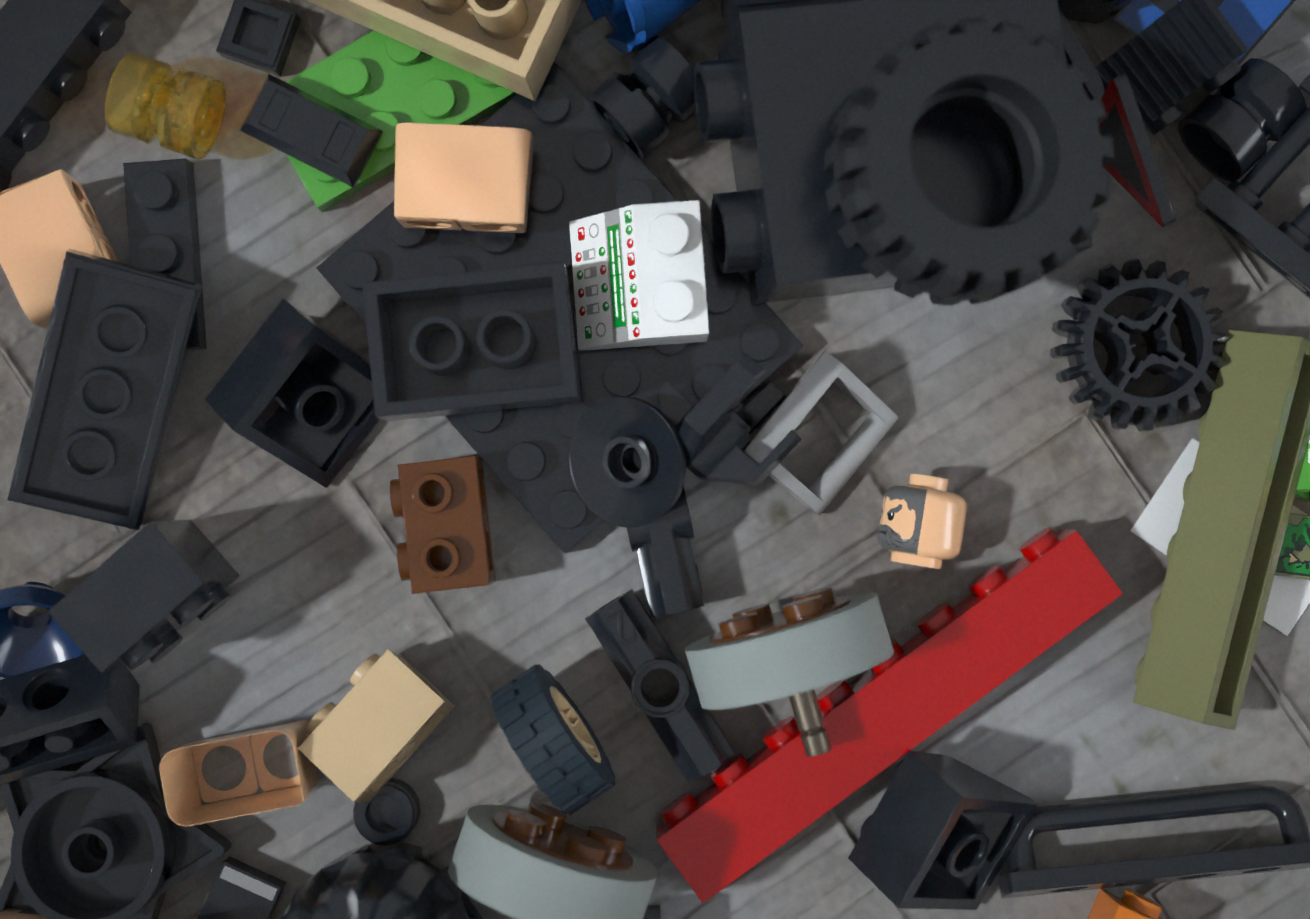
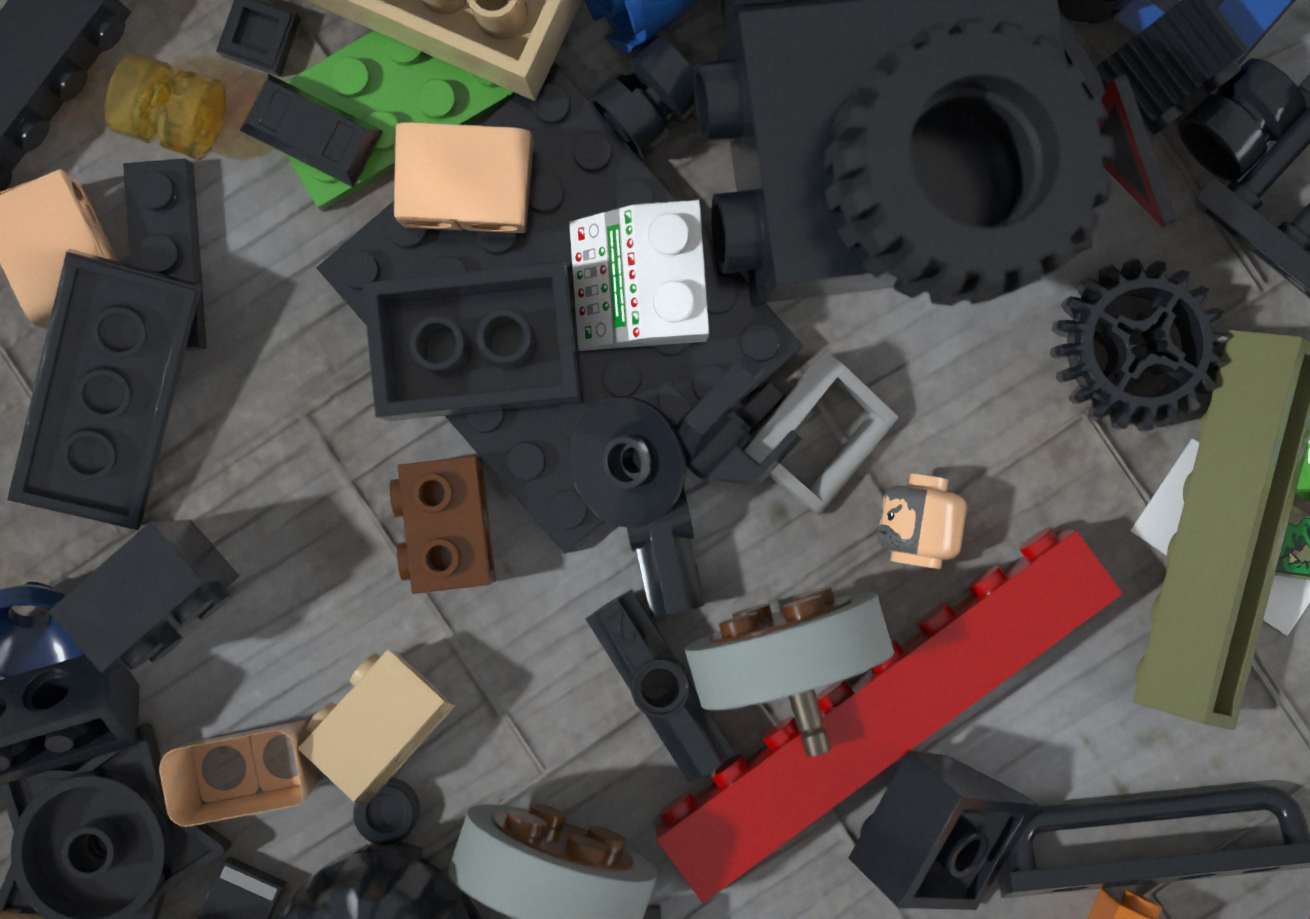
black slope [205,298,380,488] -> none
black wheel [491,664,616,815] -> none

